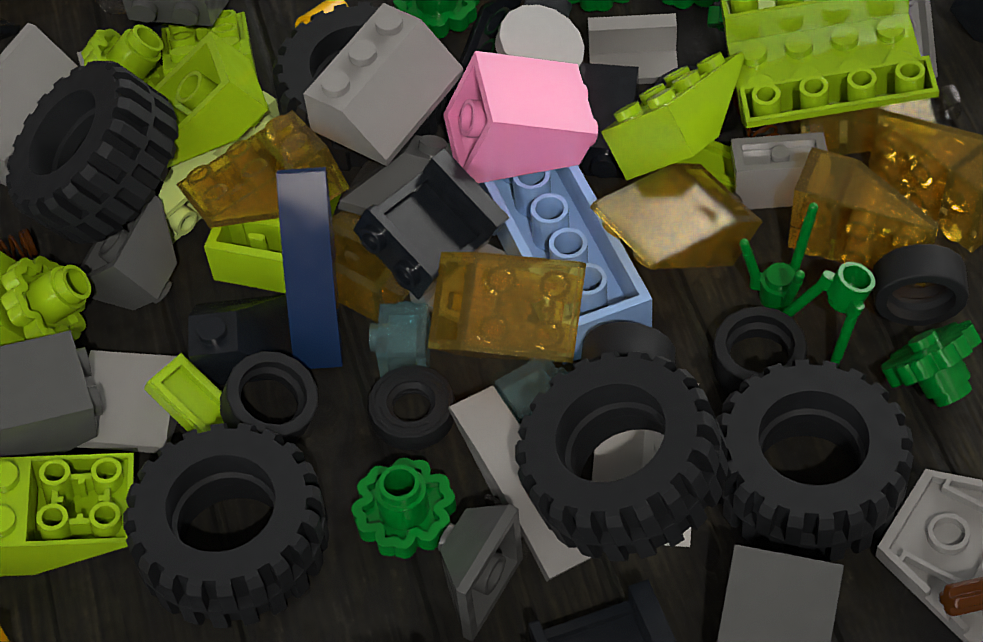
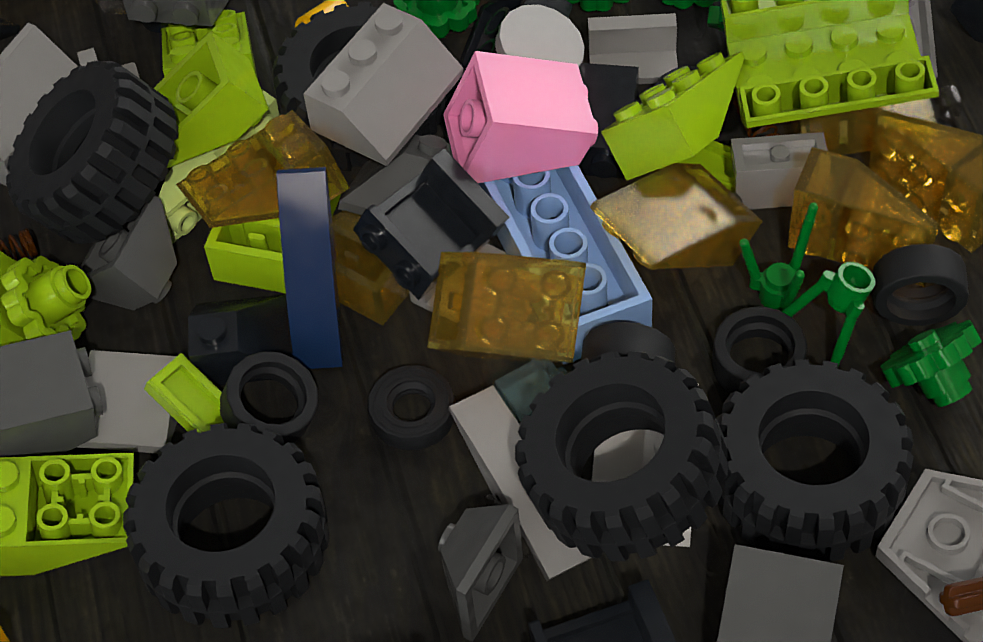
lime plant [81,25,164,88] -> none
green plant [351,458,456,559] -> none
clear light blue brick [369,301,432,377] -> none

